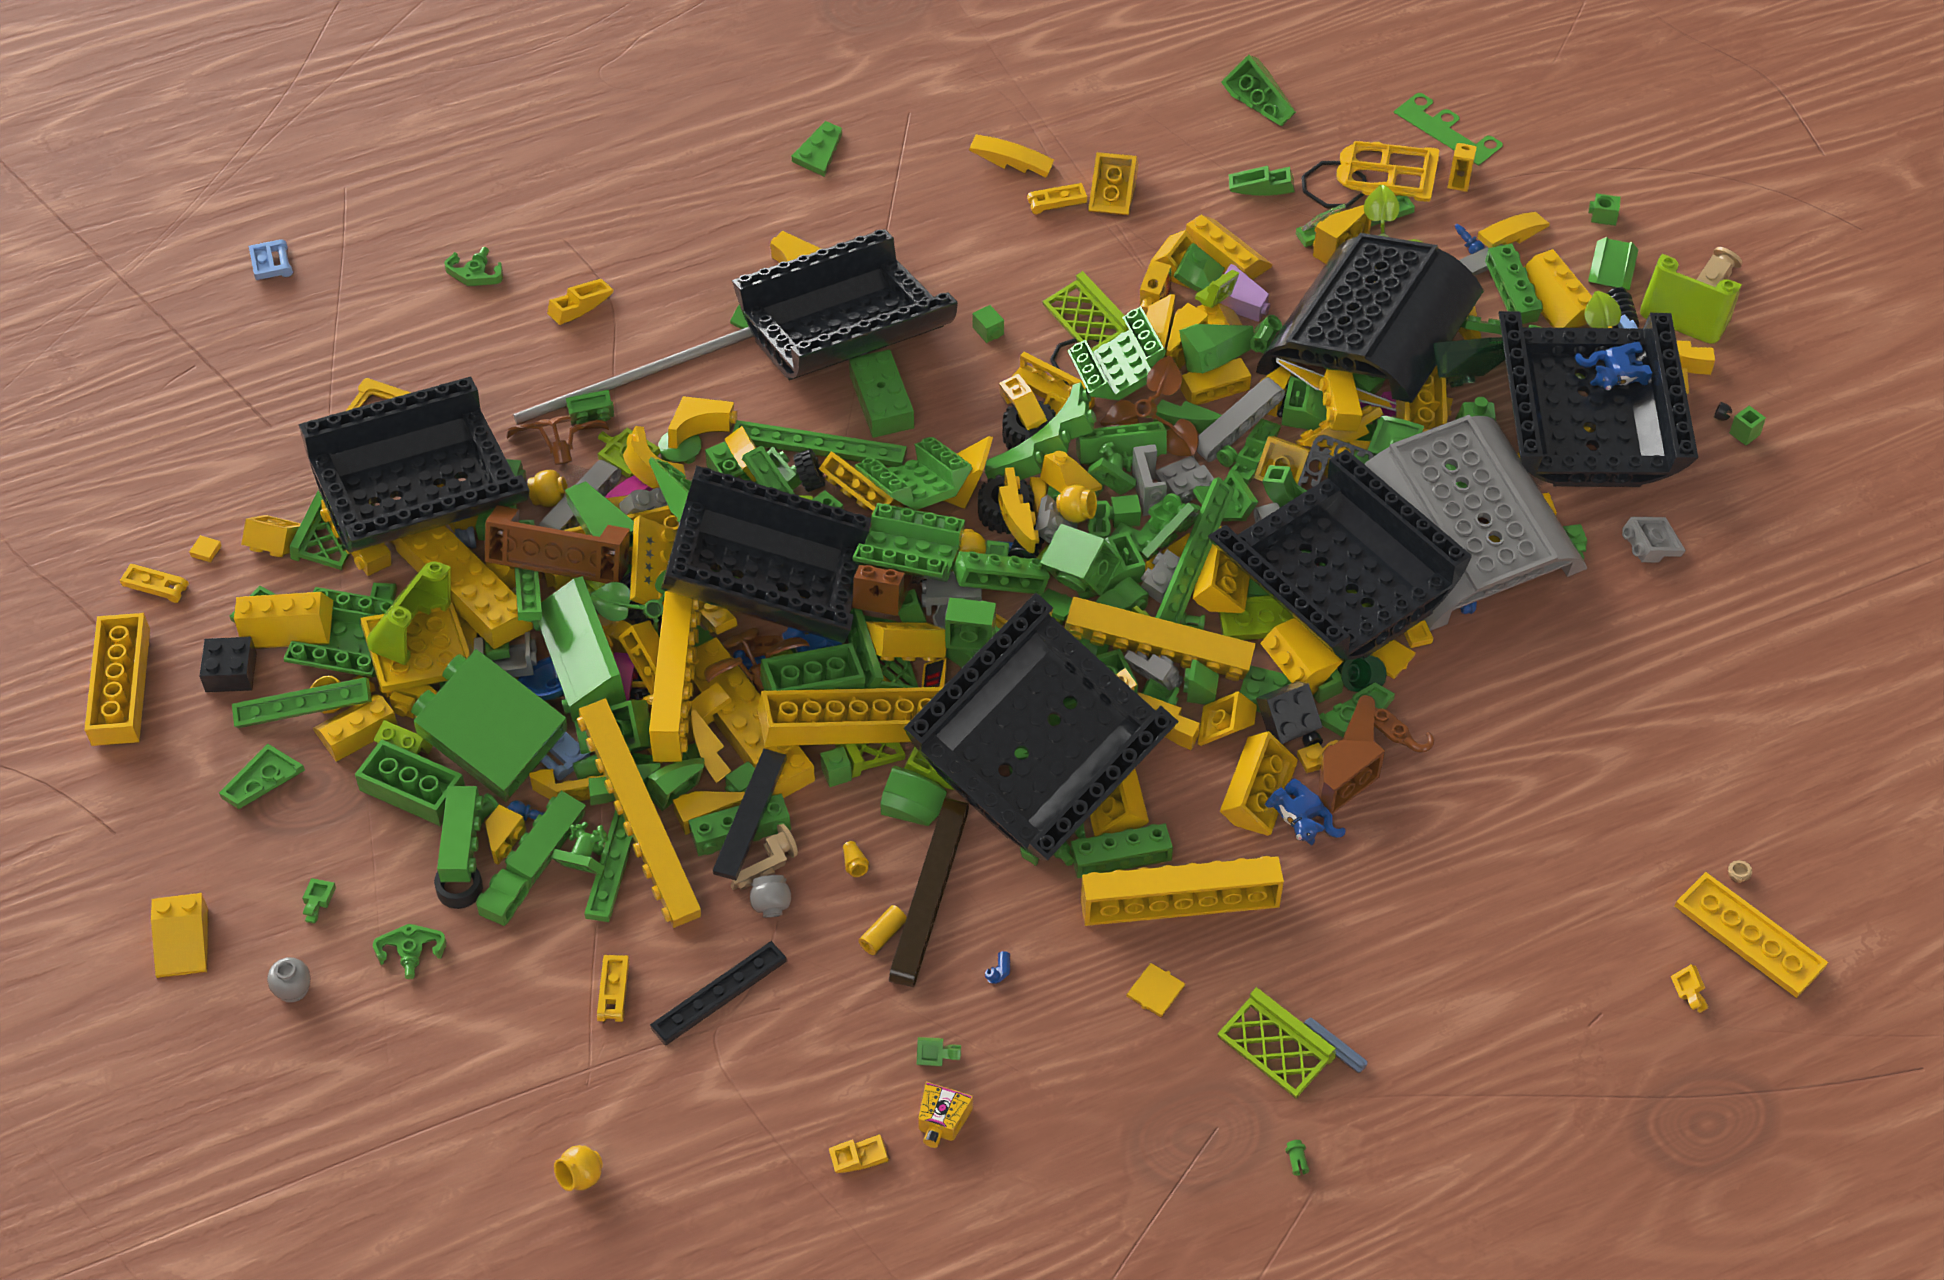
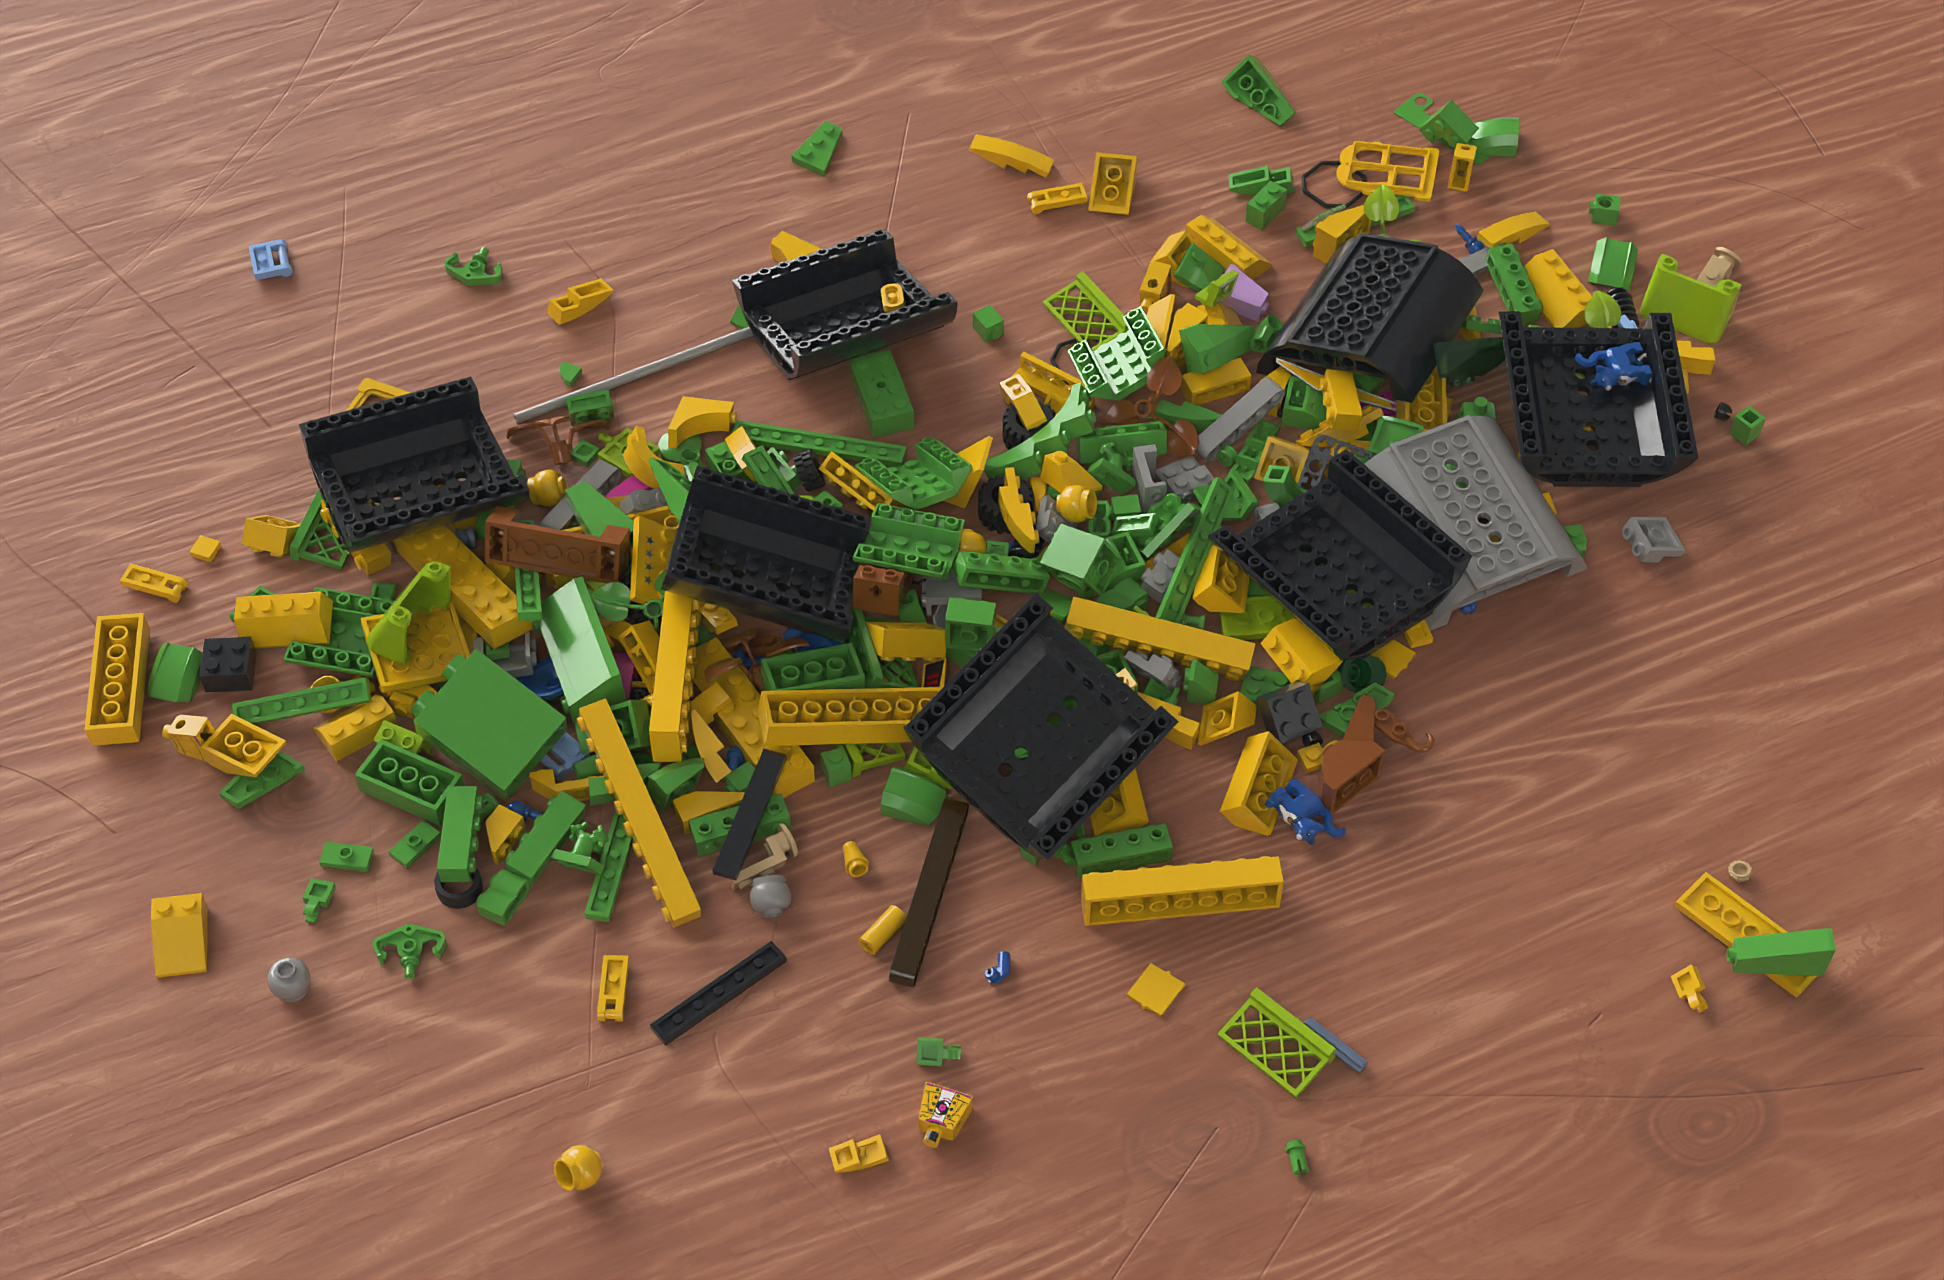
none -> bright green slope [146,642,202,702]
none -> yellow torso [162,715,215,762]
none -> yellow slope [200,714,287,777]
none -> bright green plate [319,842,374,872]
none -> bright green plate [388,820,441,869]
none -> bright green tile [560,361,582,387]
none -> bright green tile [571,439,600,468]
none -> bright green piece [681,448,703,482]
none -> blue bar [727,746,745,771]
none -> yellow plate [881,284,904,313]
none -> bright green plate [1111,513,1159,537]
none -> bright green brick [1245,181,1287,230]
none -> bright green brick [1419,99,1479,149]
none -> bright green slope [1468,117,1519,158]
none -> bright green slope [1727,928,1836,976]

